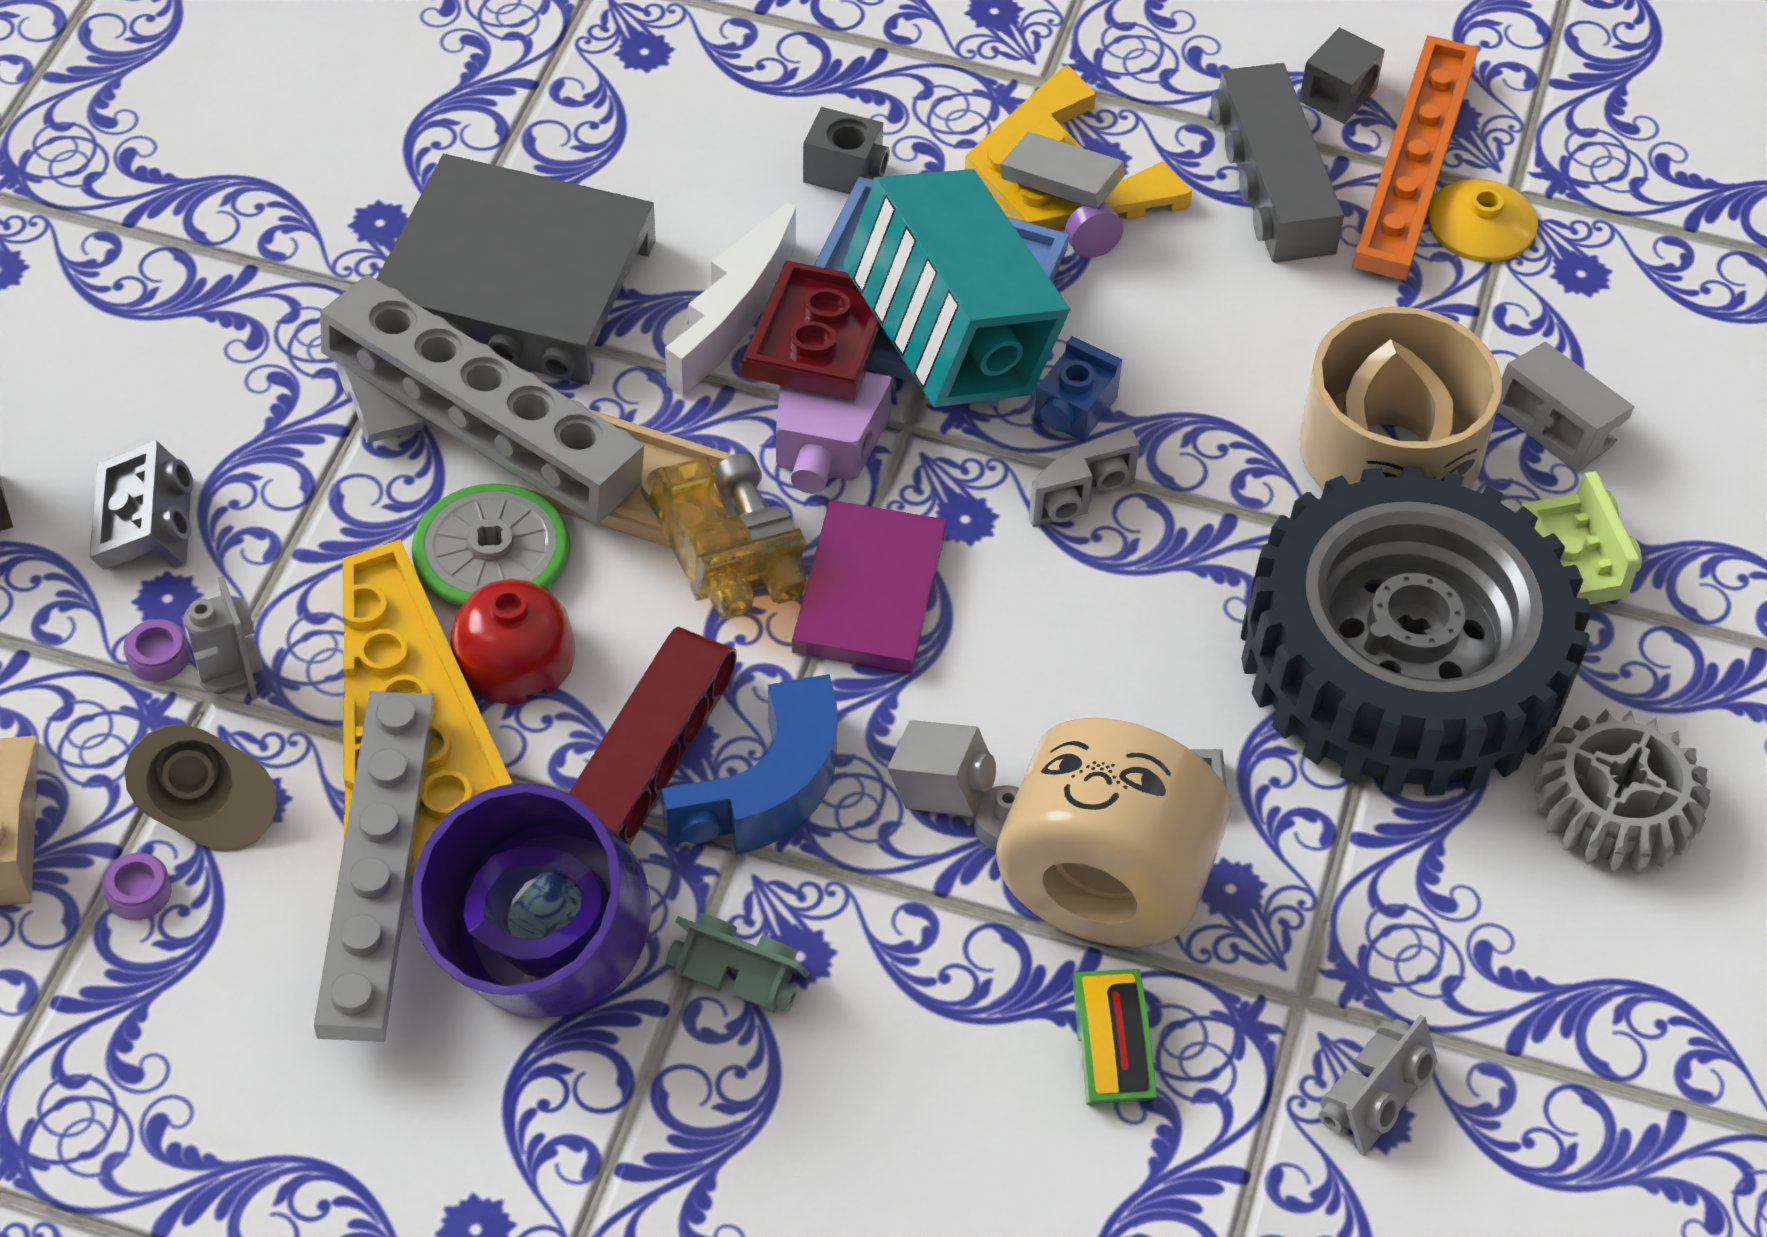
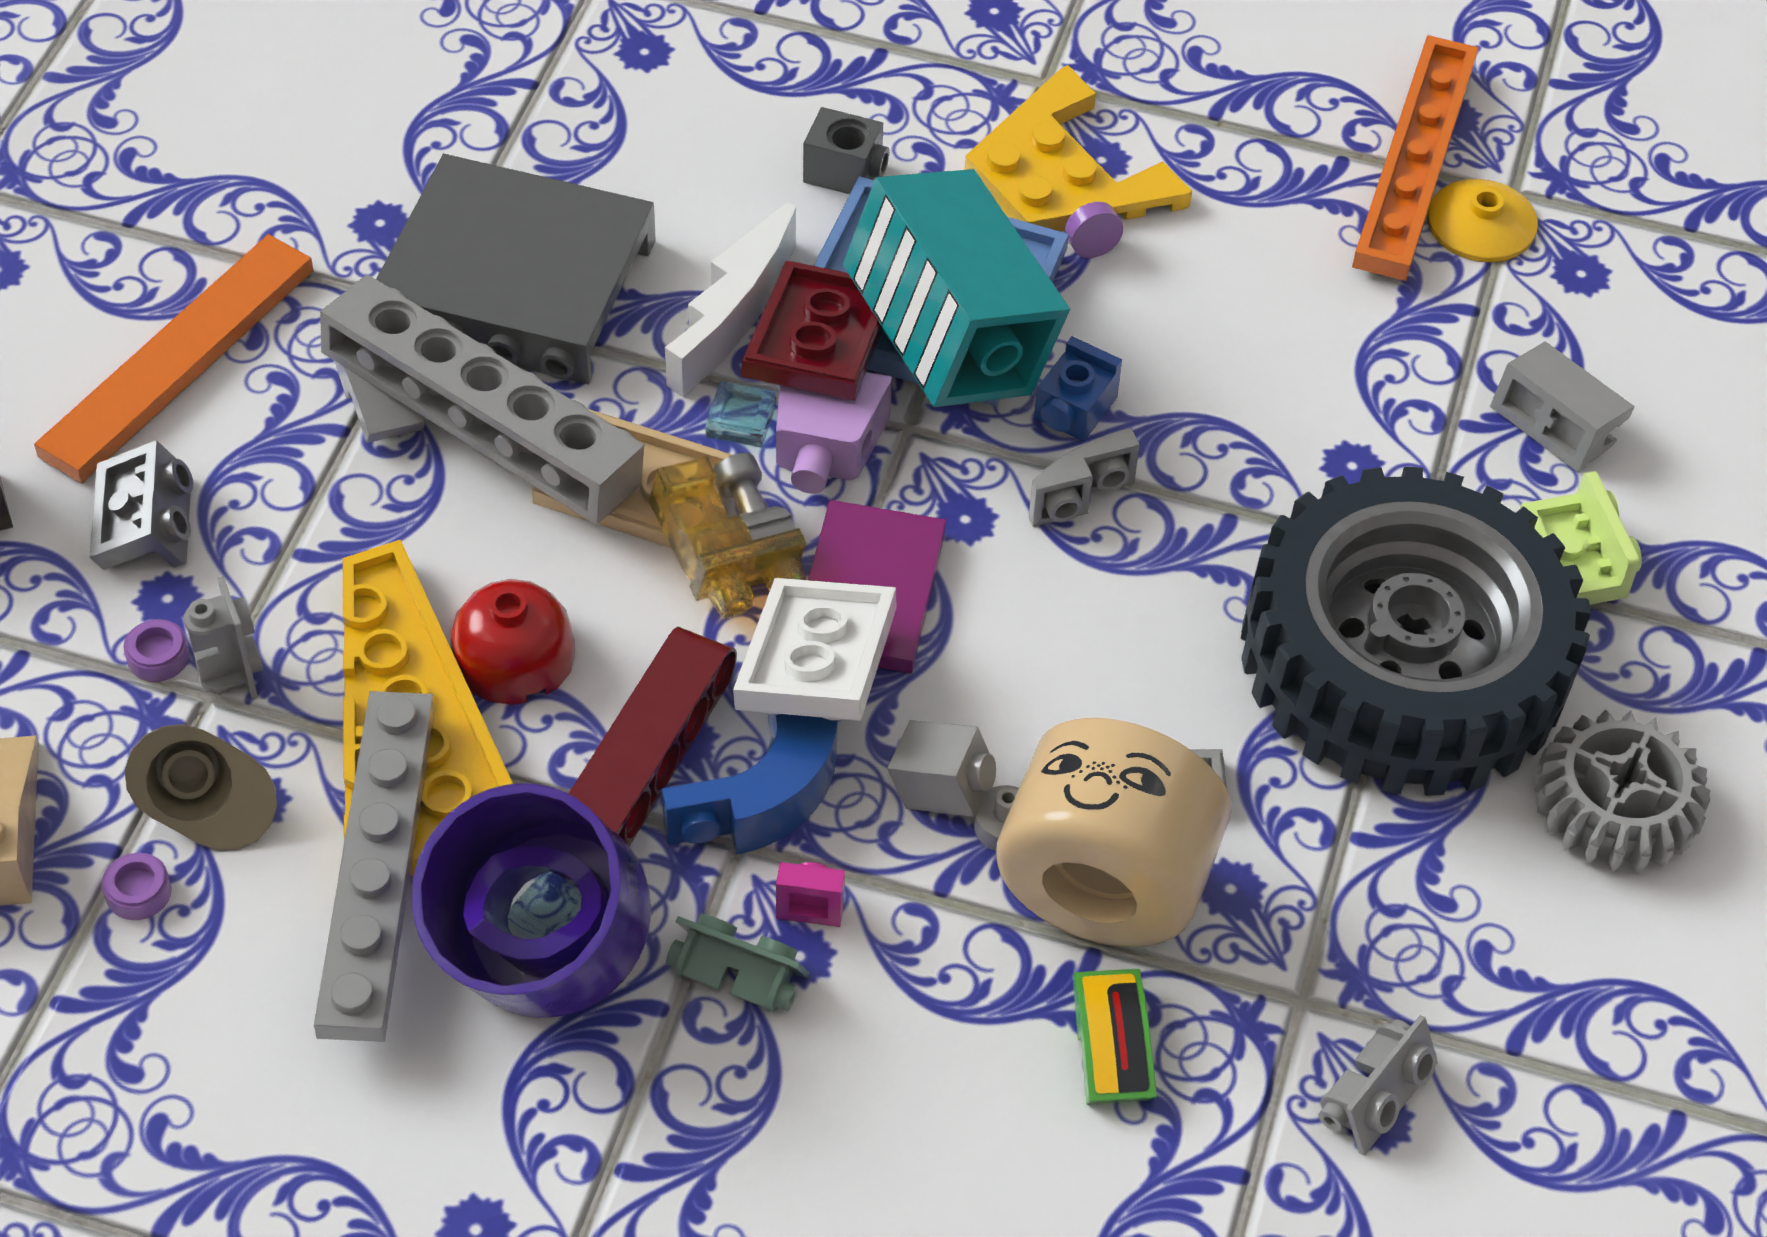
light grey wheel [412,483,570,607] -> none
light grey tile [1000,131,1125,209] -> none
dark grey brick [1211,63,1344,262] -> none
dark grey brick [1299,27,1385,124] -> none
tan piece [1299,307,1502,490] -> none
none -> orange tile [34,234,314,484]
none -> clear light blue tile [705,381,776,448]
none -> white plate [733,578,897,721]
none -> dark pink plate [776,862,845,927]

